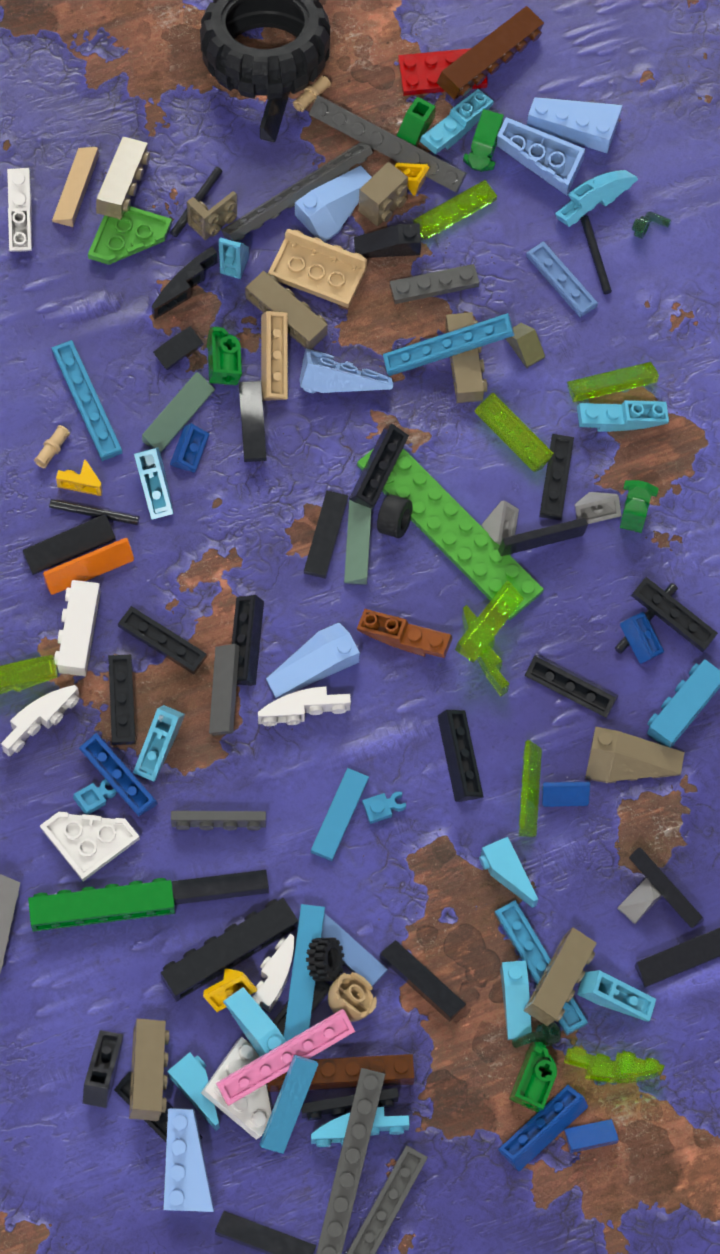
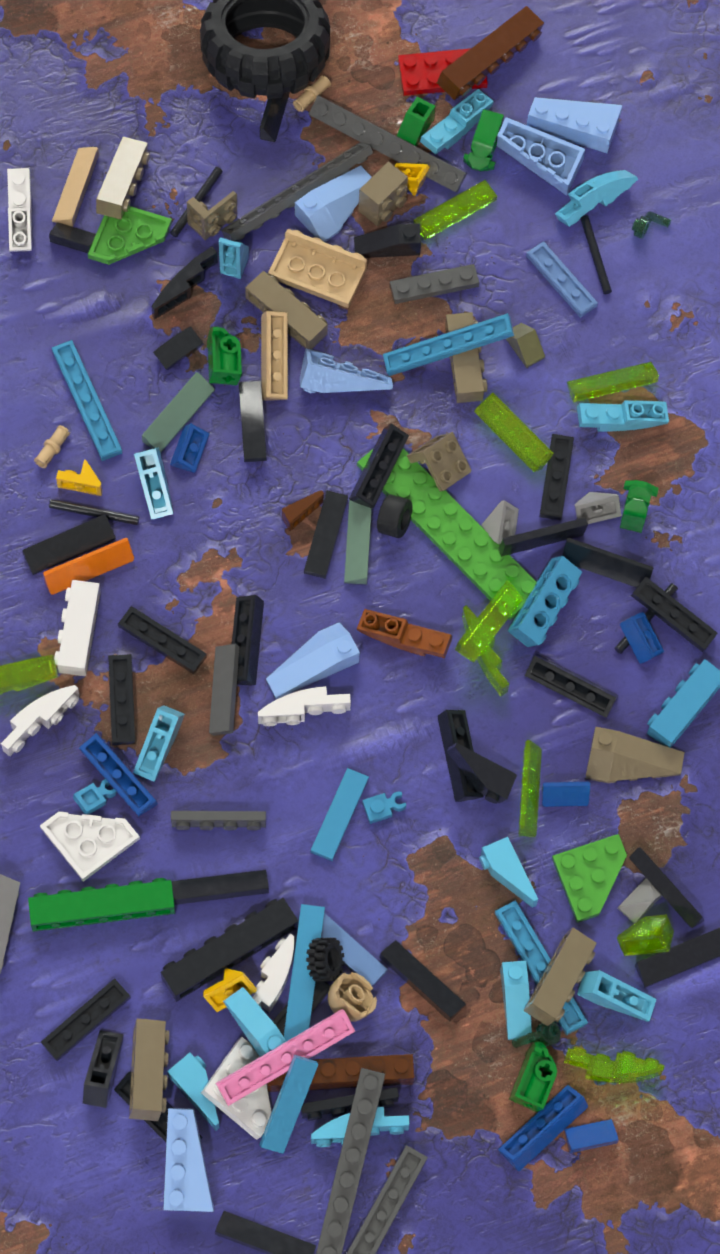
none -> black plate [41,978,131,1061]
none -> black slope [49,222,96,253]
none -> reddish brown slope [282,490,324,531]
none -> dark tan bracket [407,432,471,491]
none -> black slope [447,743,517,804]
none -> dark azure brick [508,556,582,647]
none -> bright green plate [552,834,627,923]
none -> black slope [562,538,654,588]
none -> clear neon green slope [617,914,674,956]

